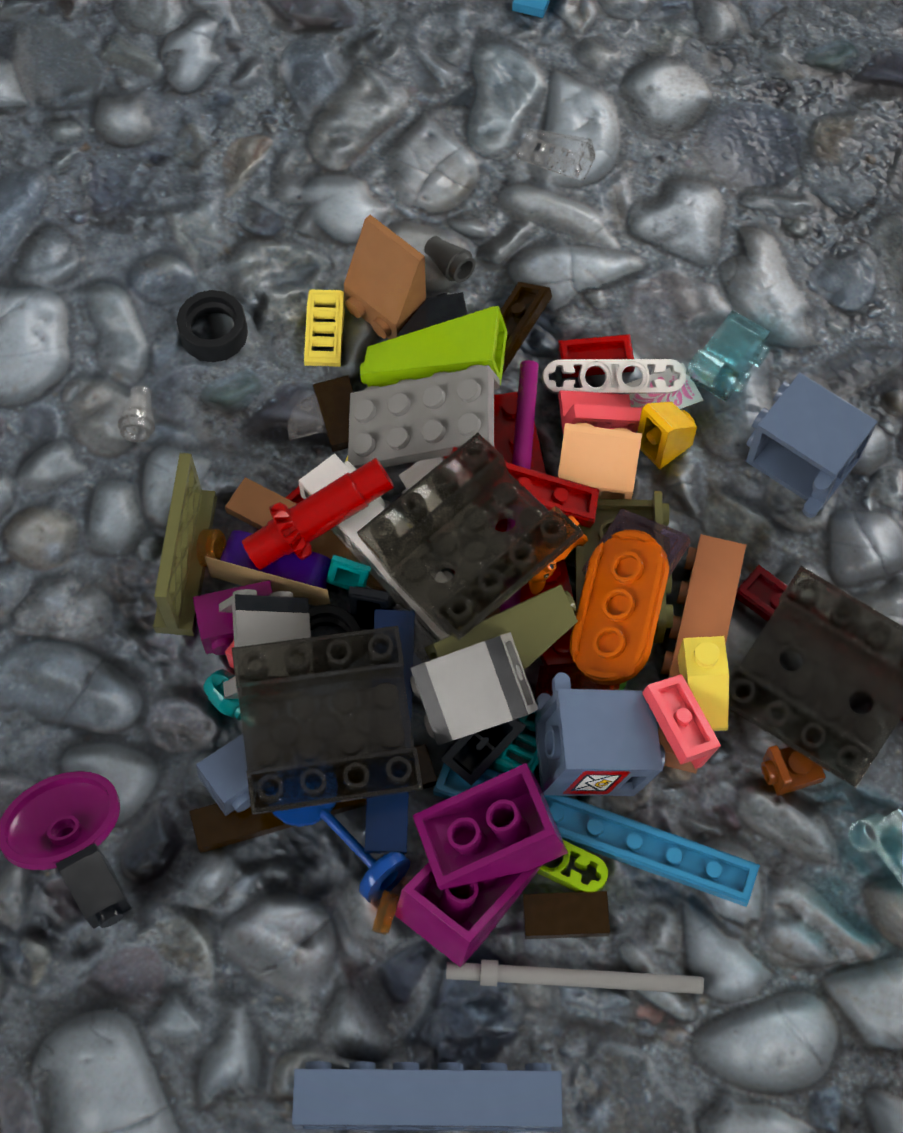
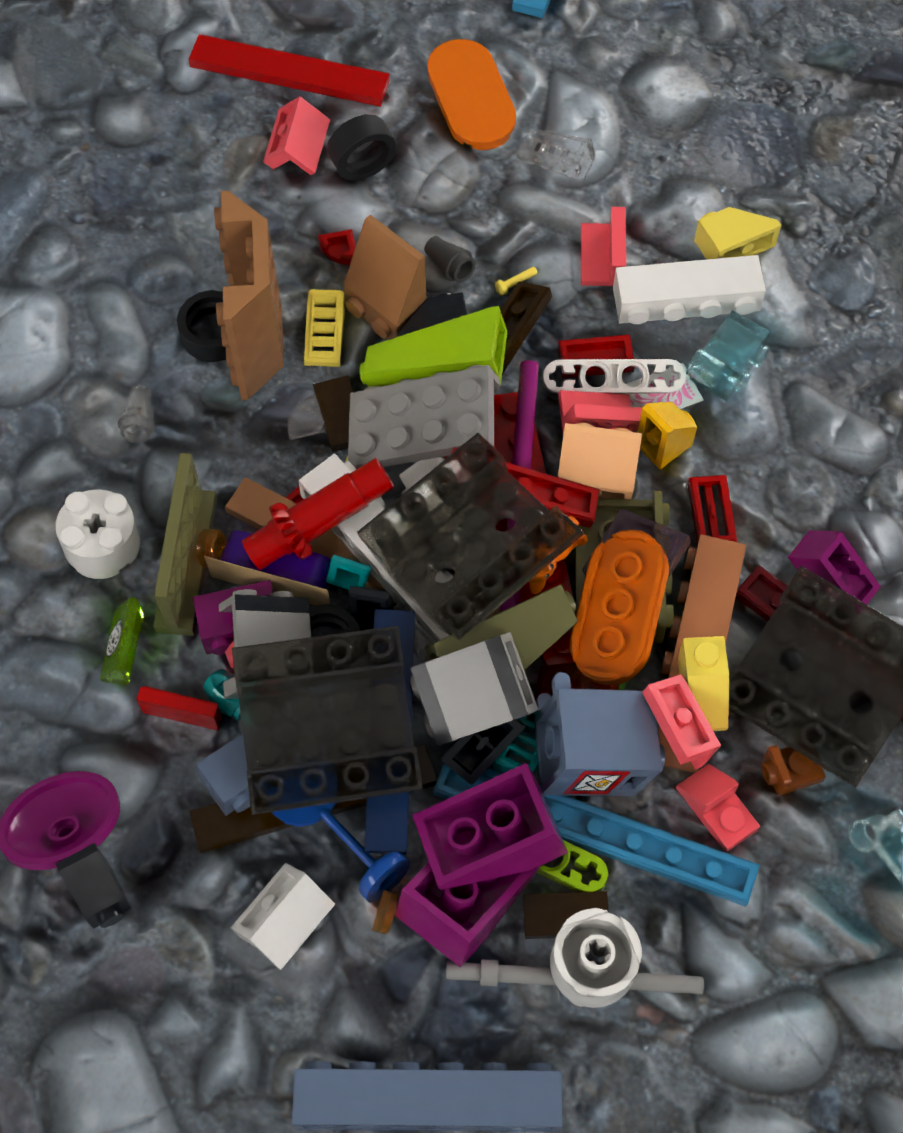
sand blue container [746,373,878,518] -> none
none -> white brick [56,489,140,579]
none -> clear neon green slope [100,597,144,685]
none -> red tile [136,686,223,731]
none -> red tile [188,34,390,107]
none -> medium nougat slope [214,191,284,400]
none -> white panel [231,863,335,970]
none -> coral panel [263,96,330,175]
none -> red tile [317,229,356,265]
none -> black tyre [327,114,397,180]
none -> orange tile [428,39,516,150]
none -> light yellow piece [494,266,537,296]
none -> white brick [550,908,642,1008]
none -> coral panel [581,207,626,286]
none -> white brick [613,255,766,324]
none -> coral slope [676,764,760,853]
none -> red tile [687,475,737,544]
none -> light yellow slope [694,207,781,260]
none -> magenta arch [788,530,881,614]

